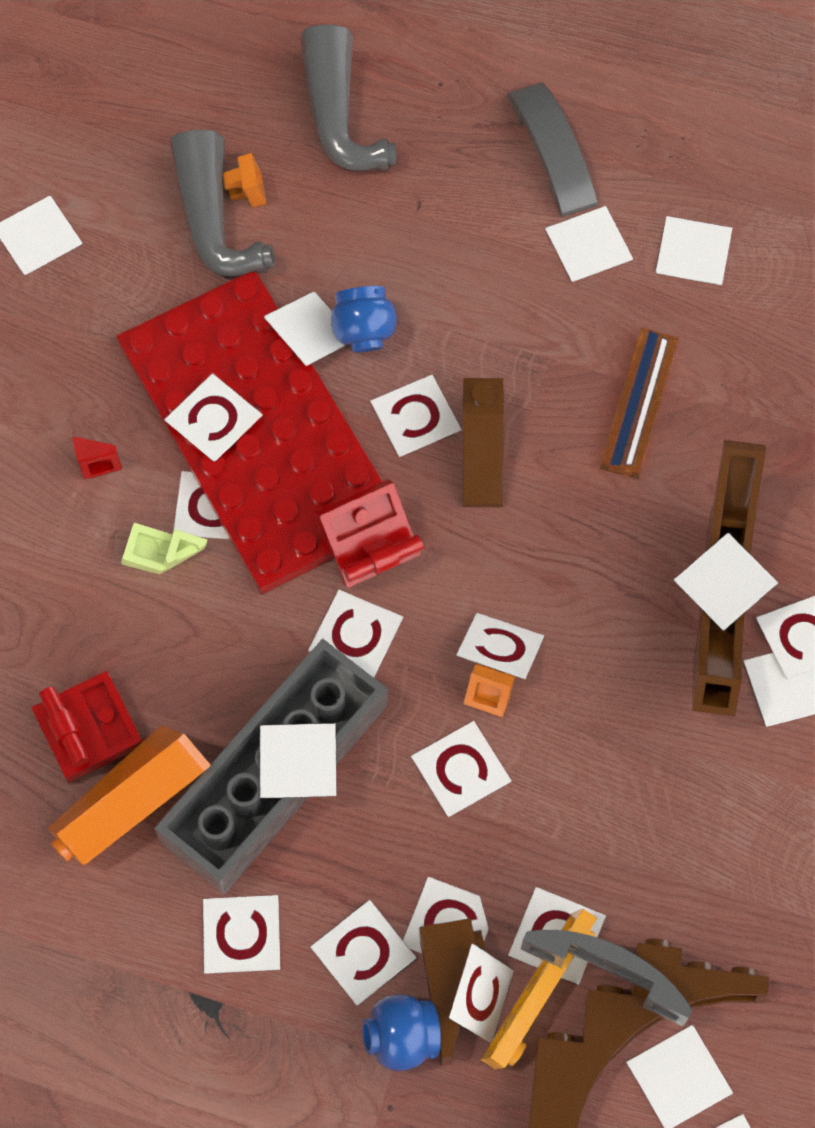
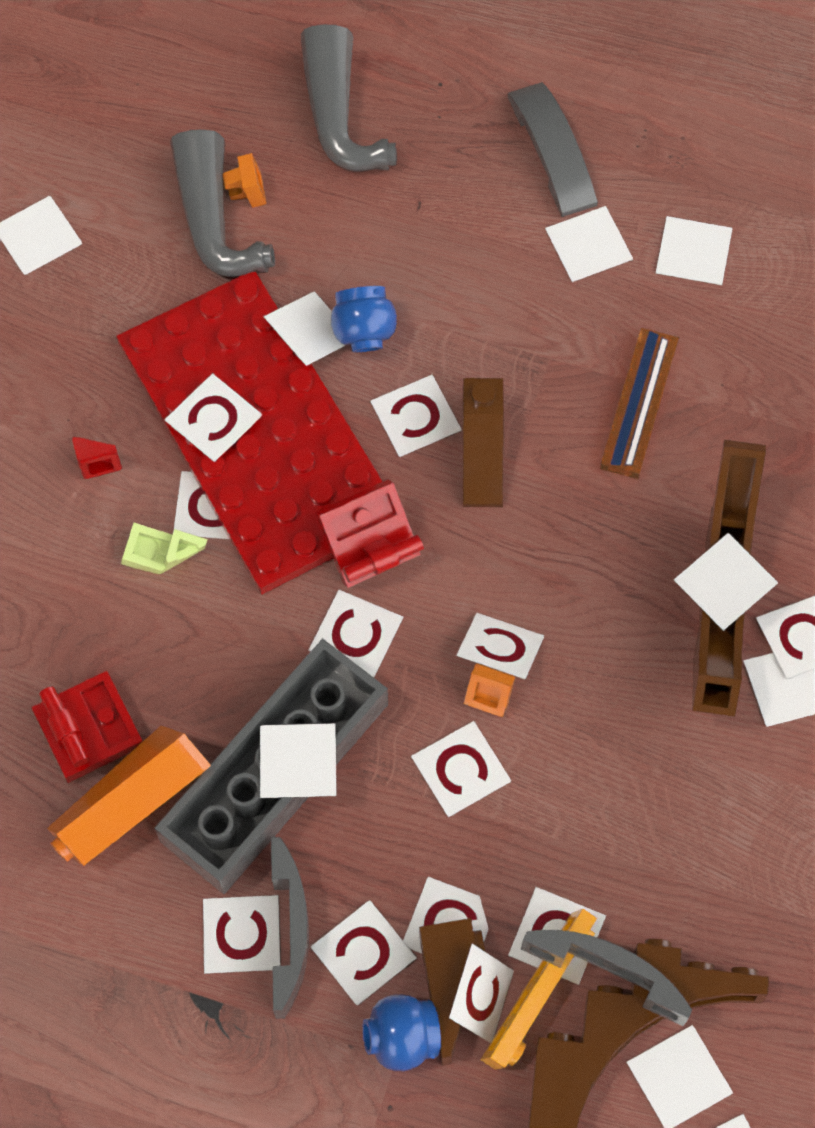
none -> dark grey slope [271,837,309,1019]

